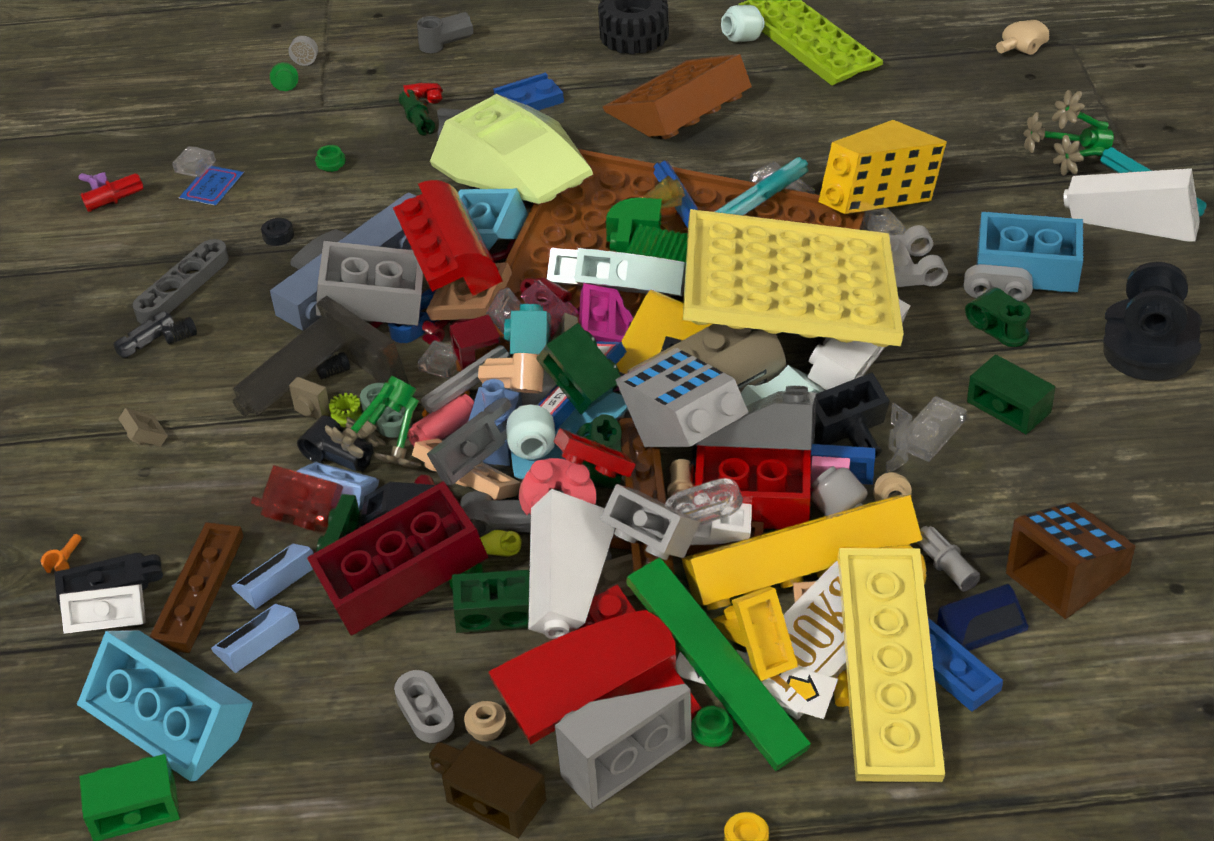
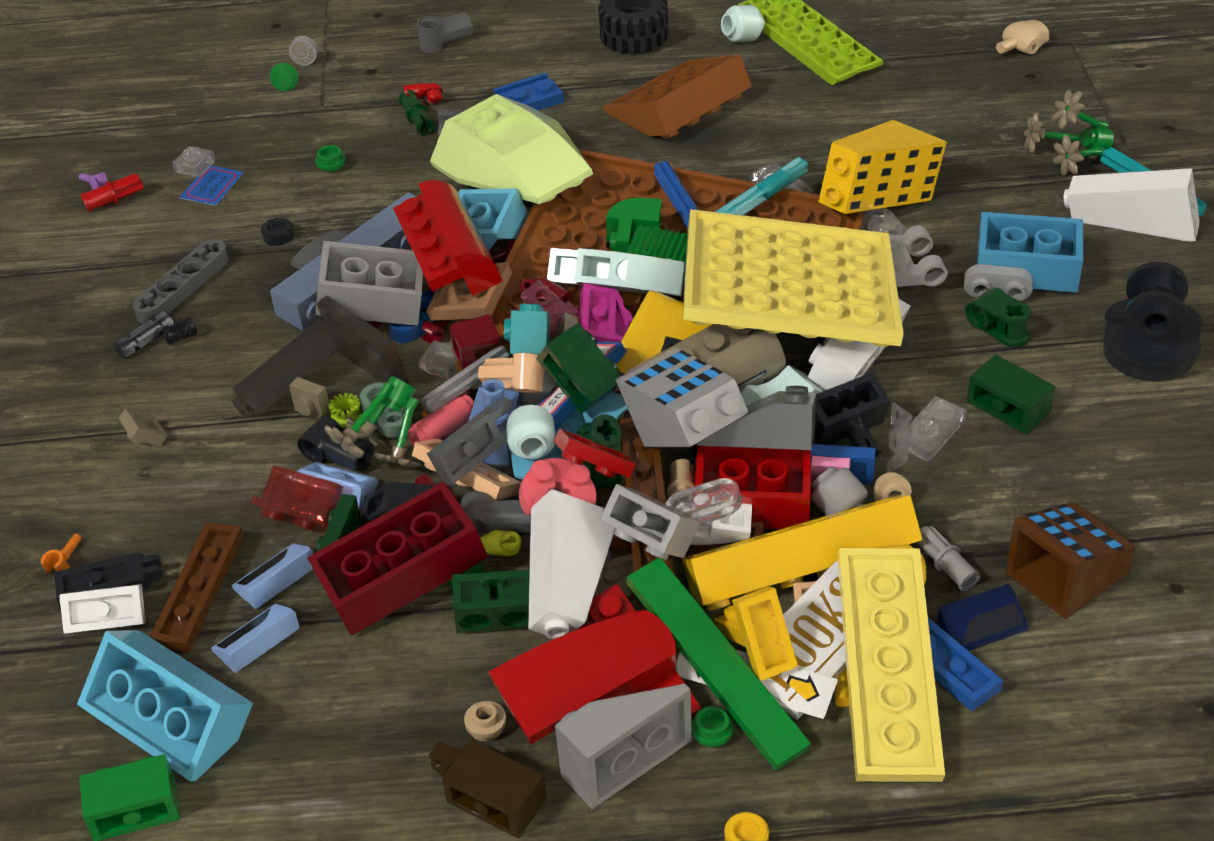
black piece [314,351,350,380] -> none
light grey plate [394,670,455,743] -> none
clear plate [486,287,522,335] -> none
clear yellow cone [643,176,685,209] -> none

